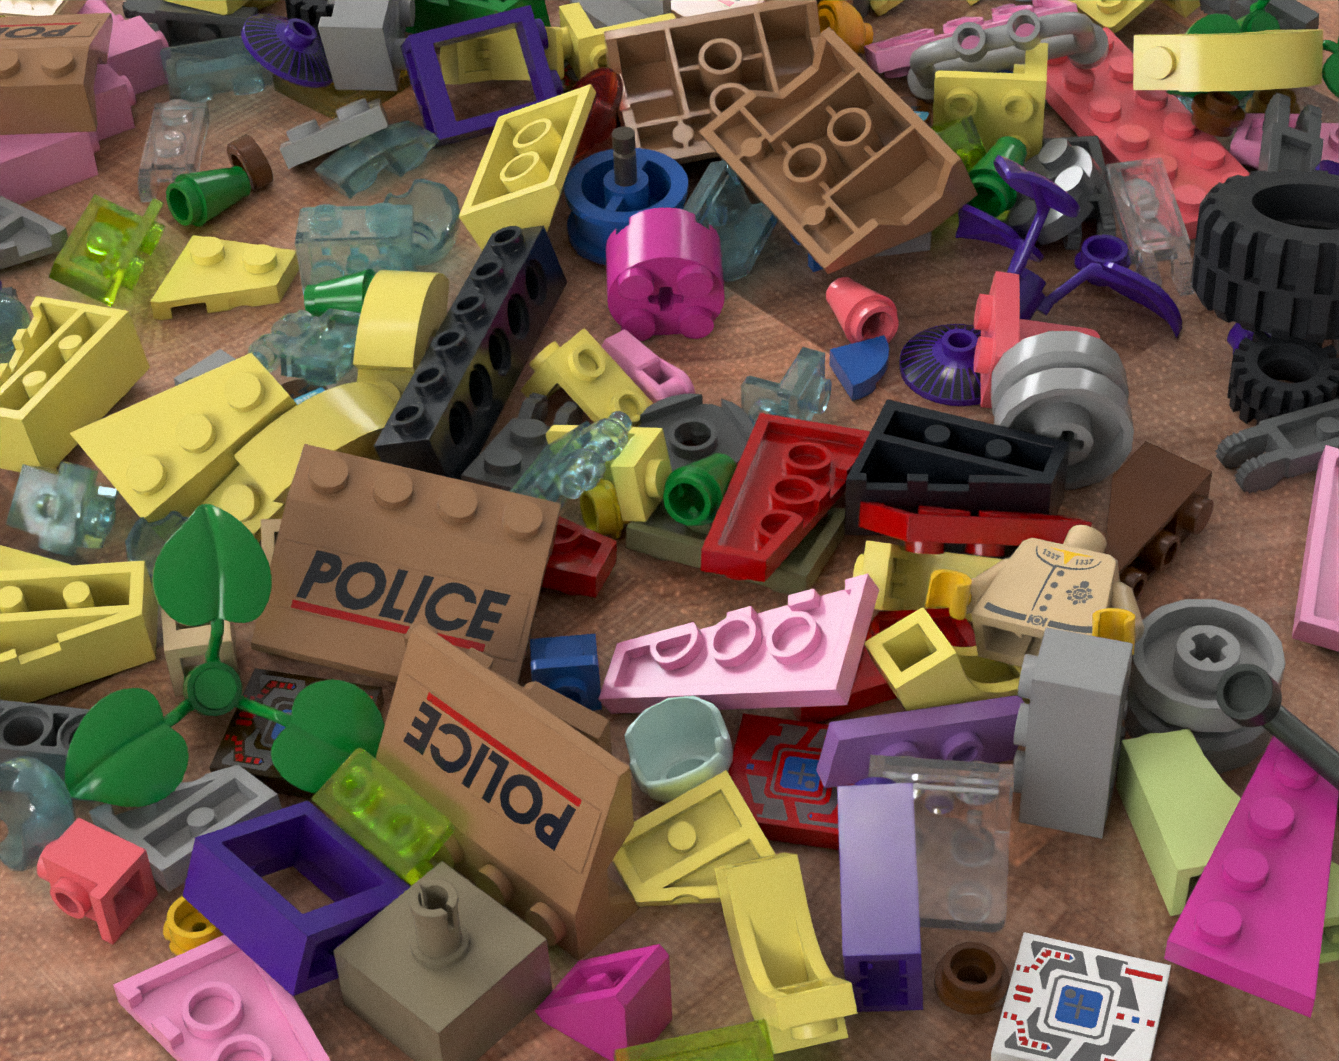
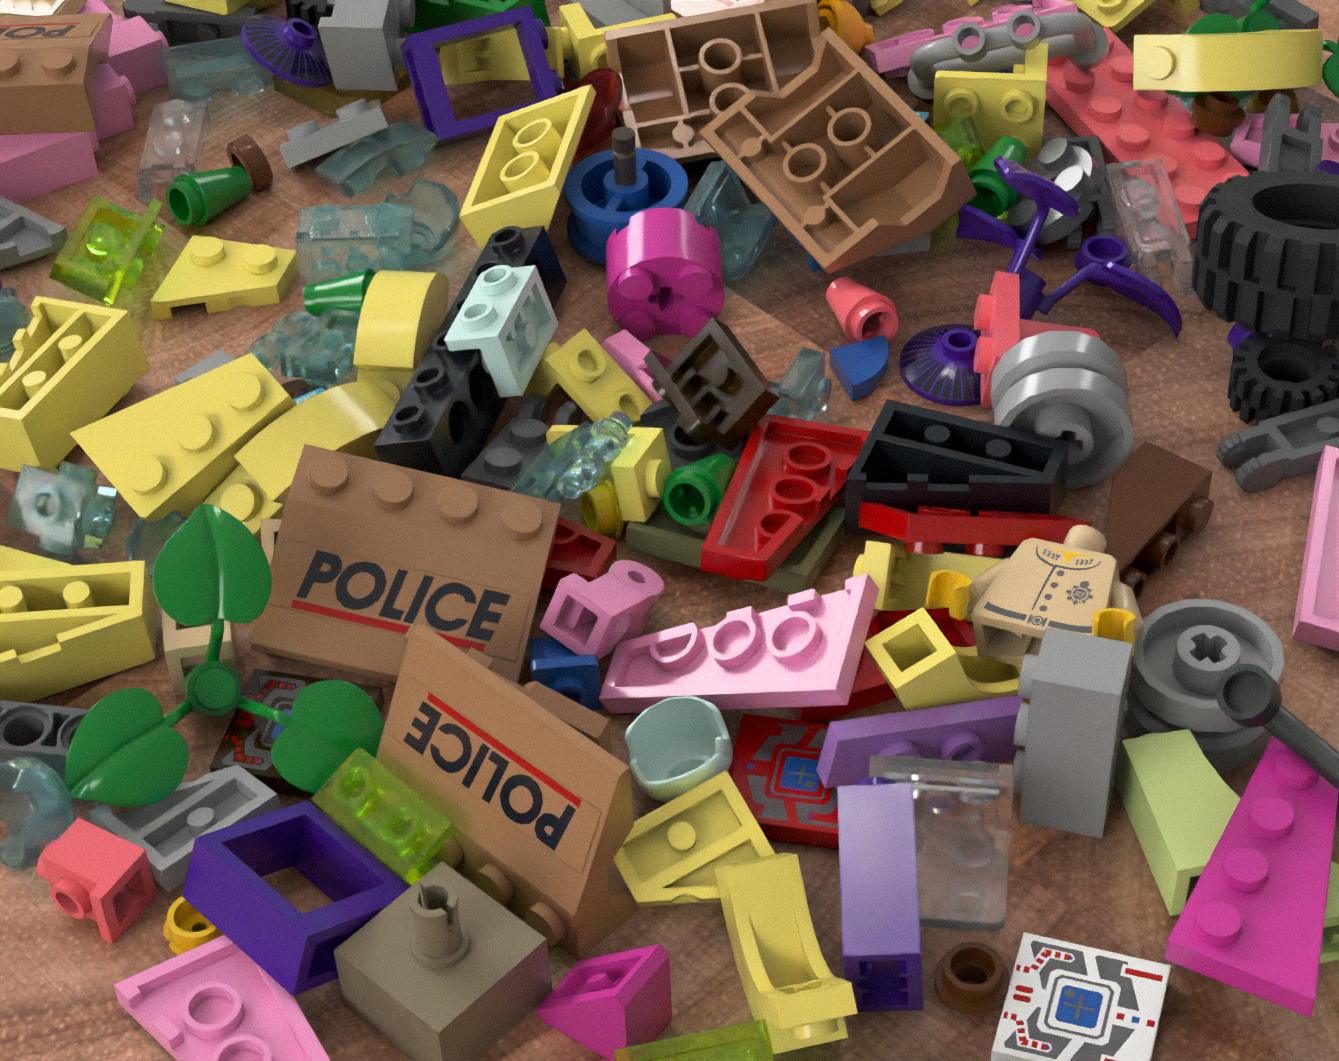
none -> light aqua bracket [444,265,558,398]
none -> bright pink leg [540,560,664,660]
none -> dark brown bracket [643,317,780,452]

